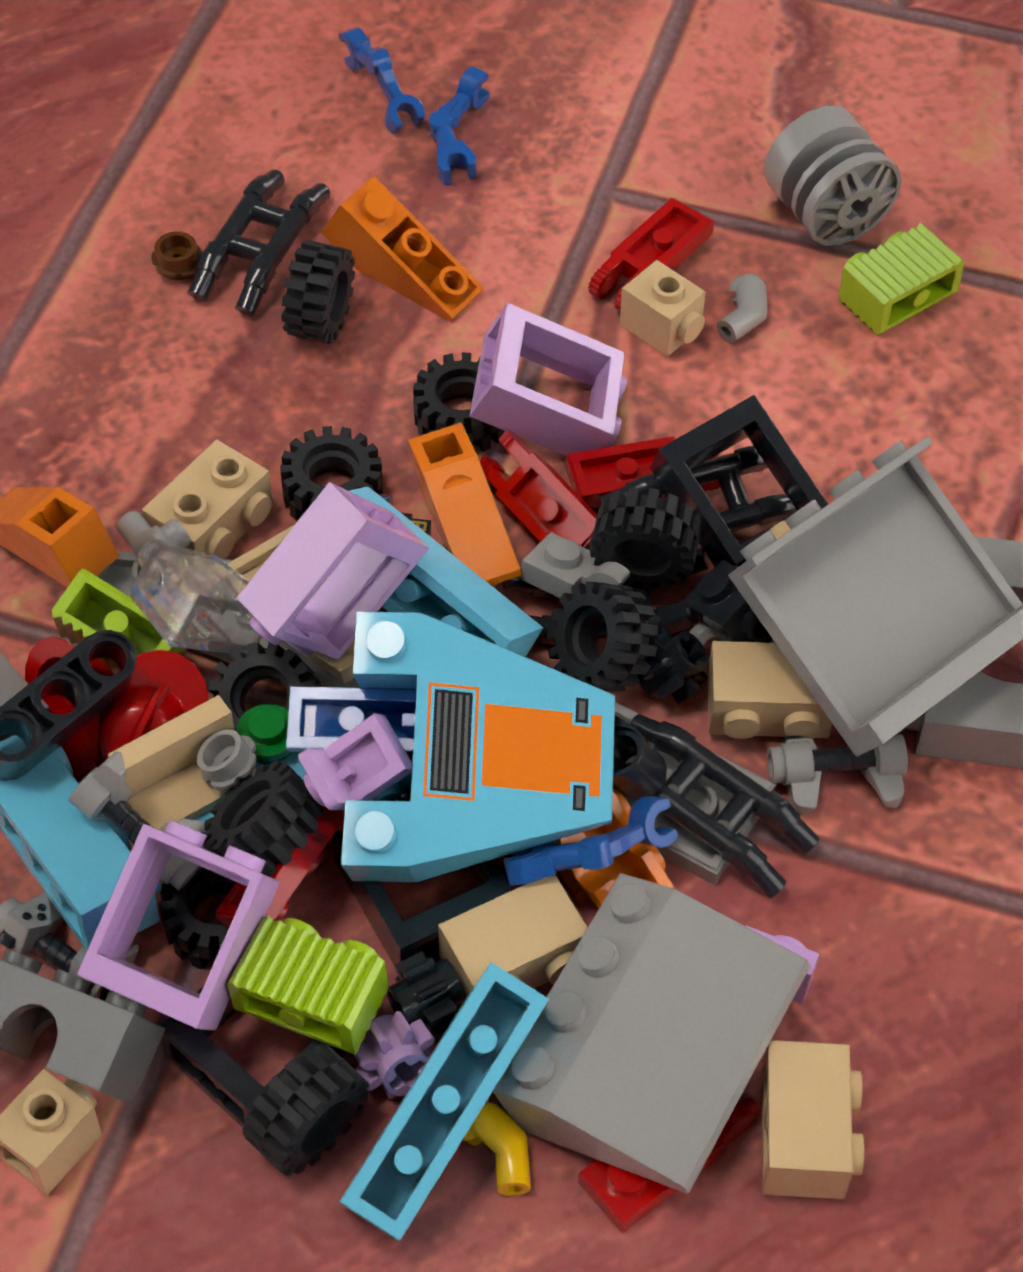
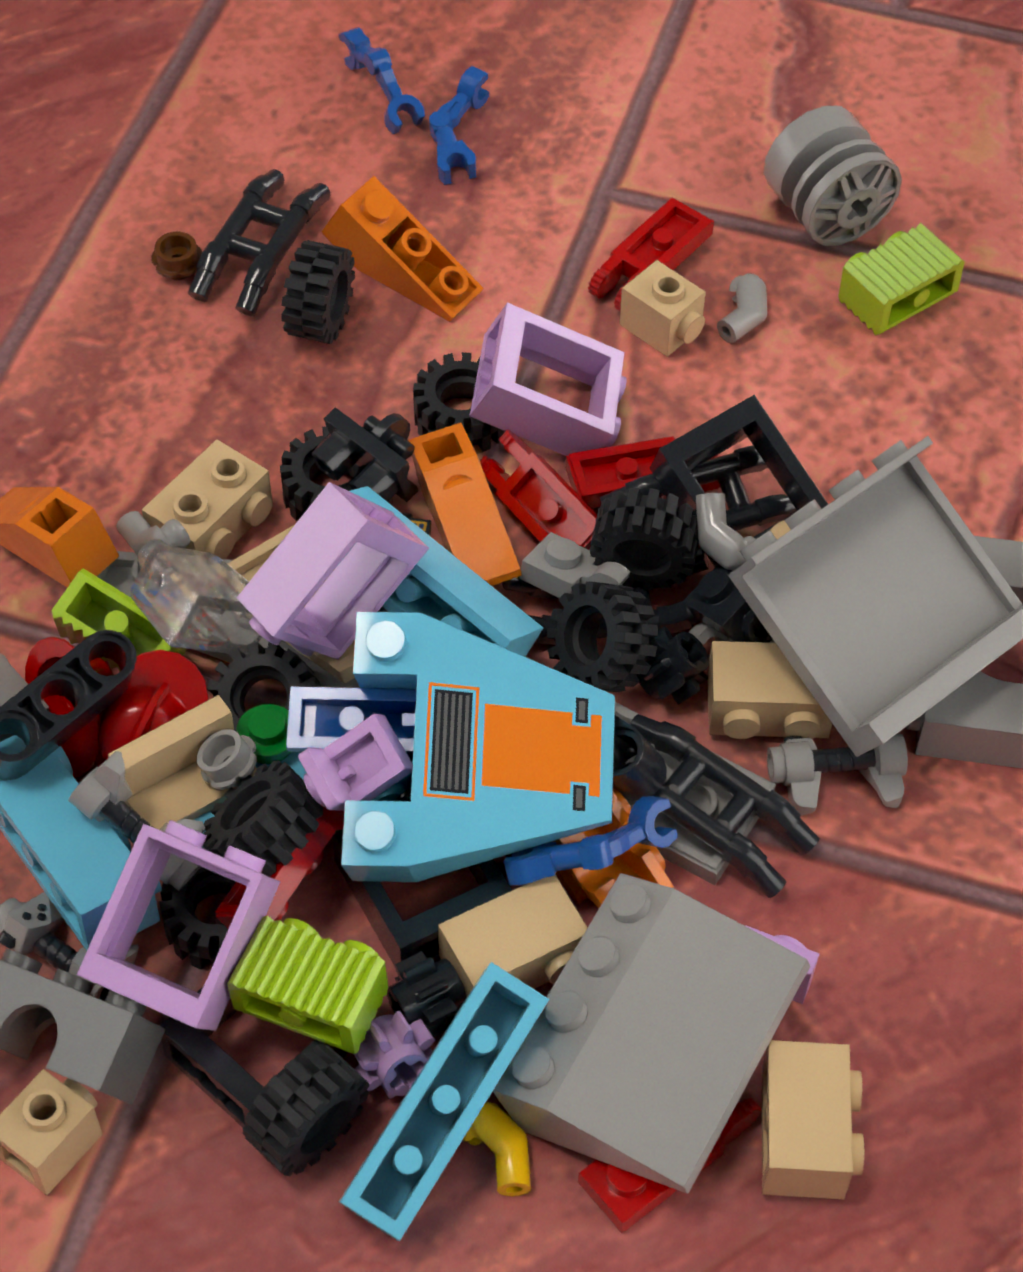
none -> black hips [312,407,418,502]
none -> light grey arm [696,493,756,571]

